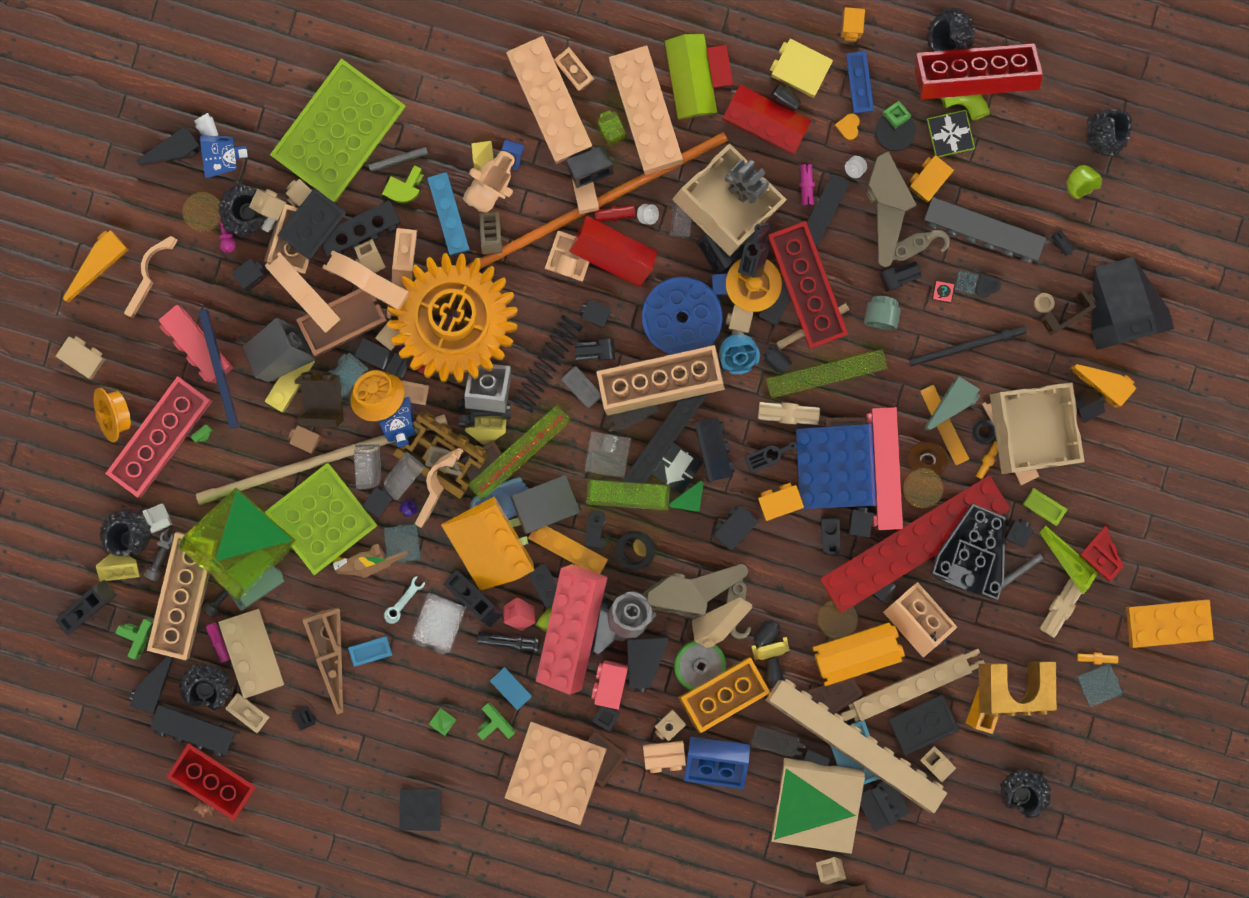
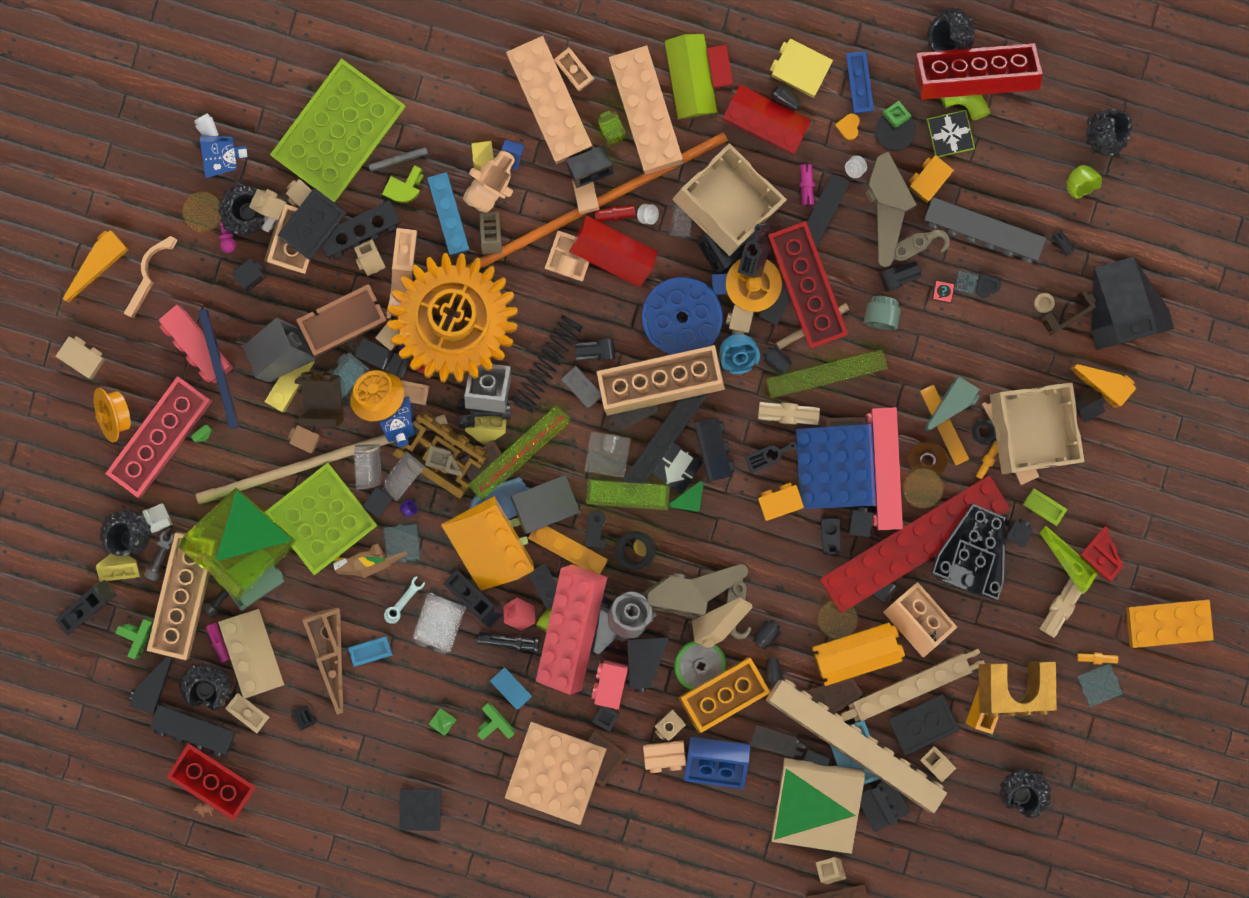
black slope [136,126,201,166] -> none
light nougat piece [265,252,341,333] -> none
light nougat piece [322,250,410,311] -> none
light nougat piece [415,448,463,528] -> none
black brick [579,300,611,328] -> none
black brick [713,505,759,551] -> none
dark grey gear [725,159,769,203] -> none
light yellow piece [751,637,790,660] -> none
light orange brick [841,7,865,42] -> none
black bar [909,326,1027,367] -> none
flat silver bar [1001,553,1044,590] -> none

